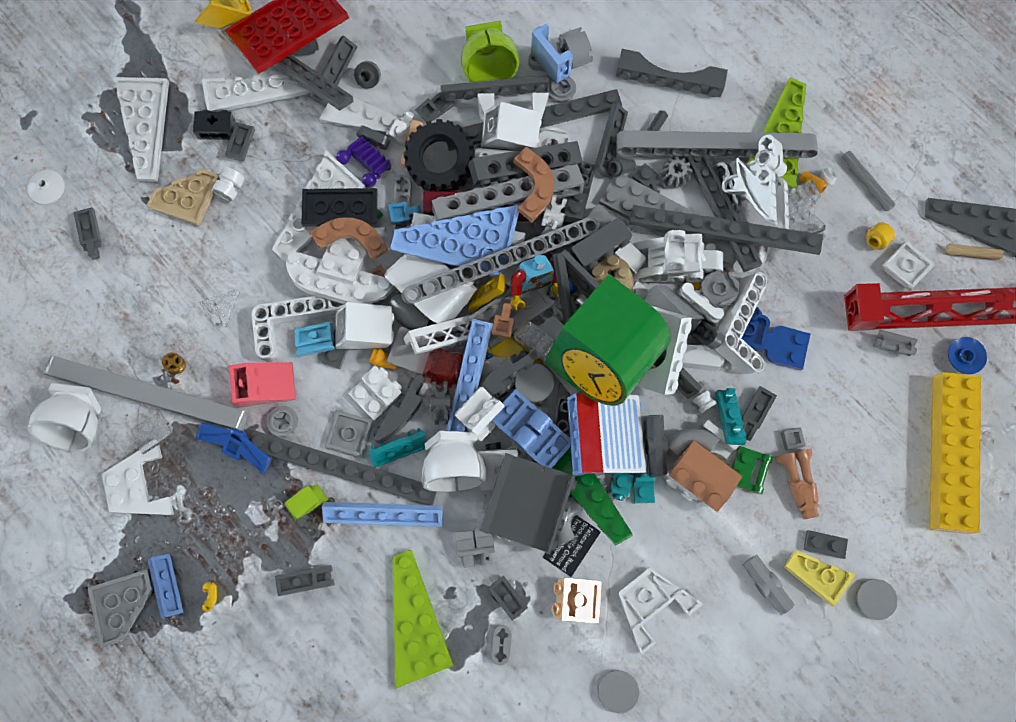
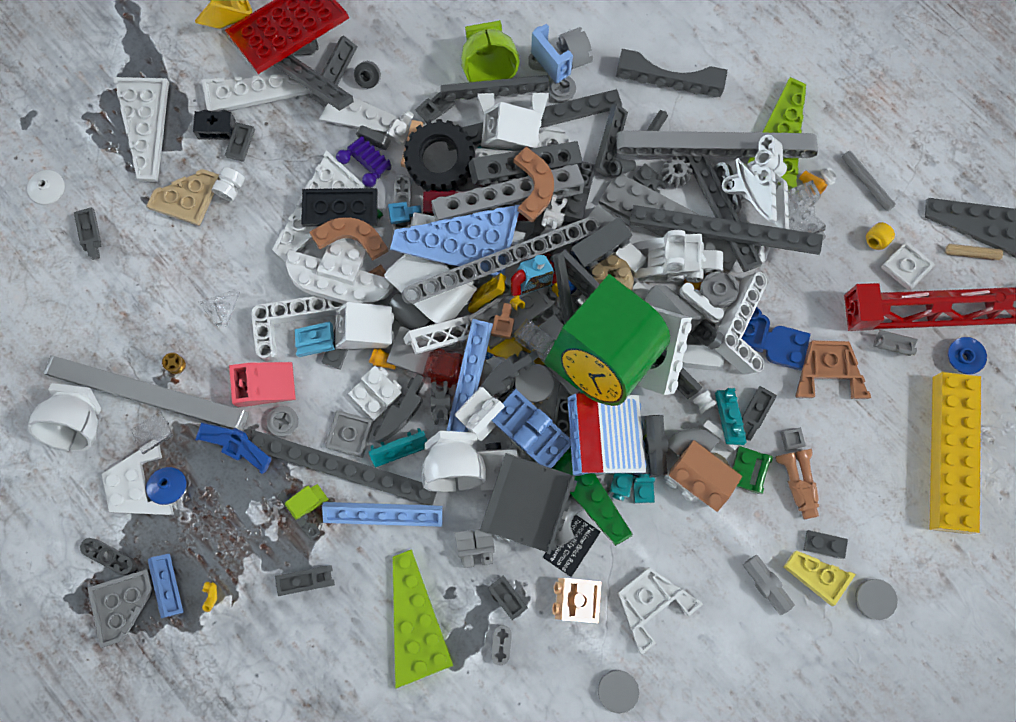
none -> dark grey beam [80,538,136,575]
none -> blue dish [146,467,187,505]
none -> nougat wing [795,340,871,399]

